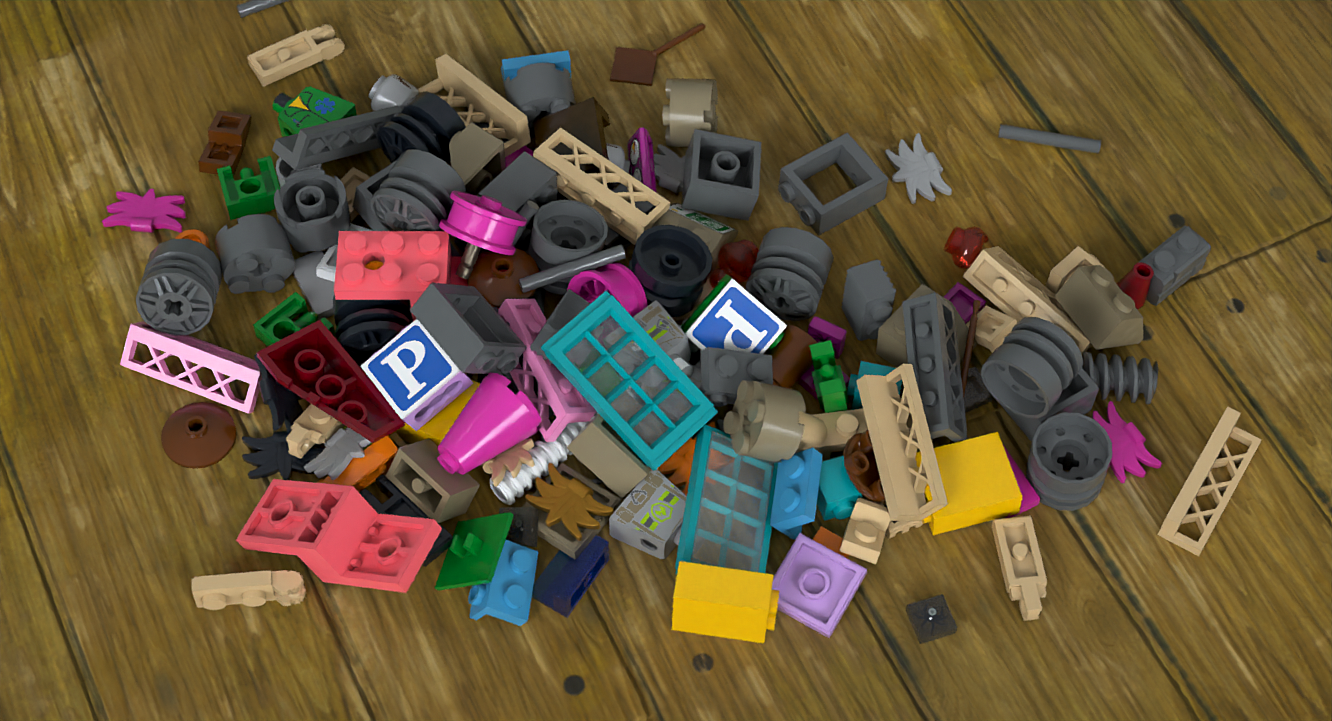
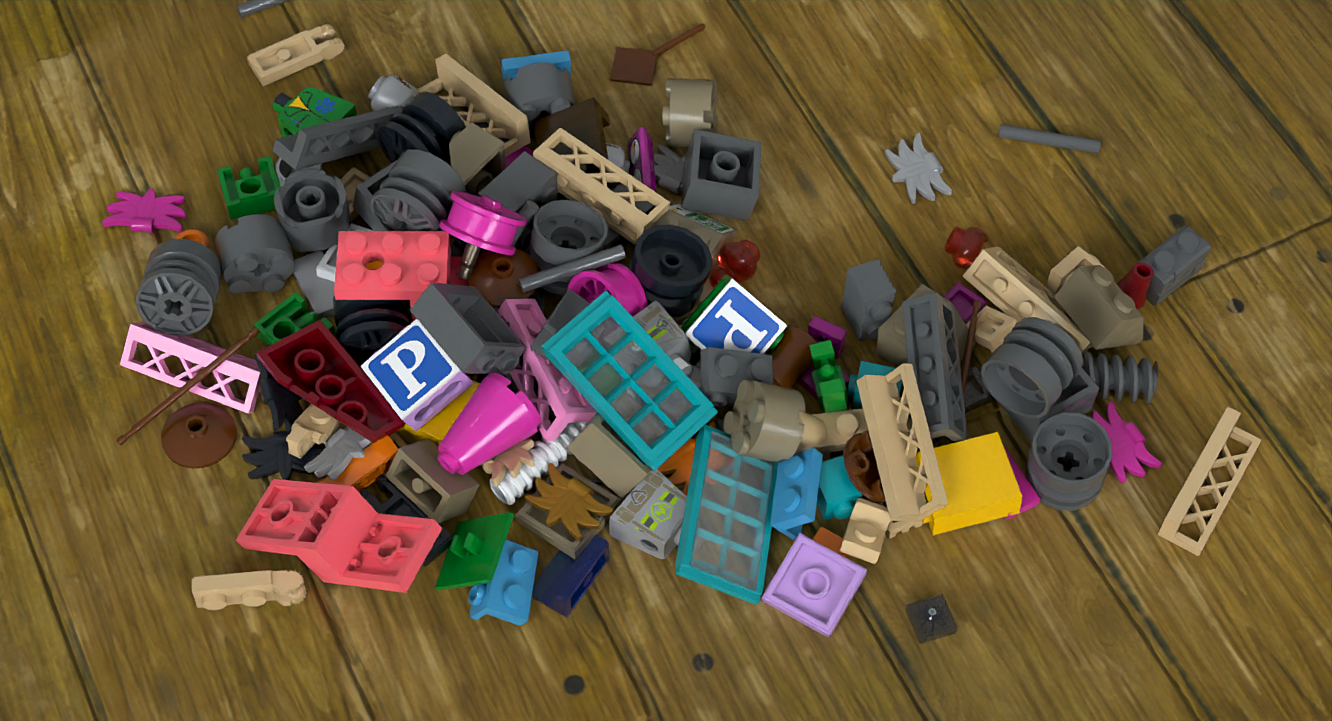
reddish brown slope [199,110,251,176] -> none
clear smoke tile [499,507,539,547] -> none
yellow brick [672,561,780,643] -> none
dark grey wheel [745,227,834,321] -> none
dark grey window [778,133,888,235] -> none
tan hinge [991,516,1047,621] -> none
none -> reddish brown piece [116,327,260,445]

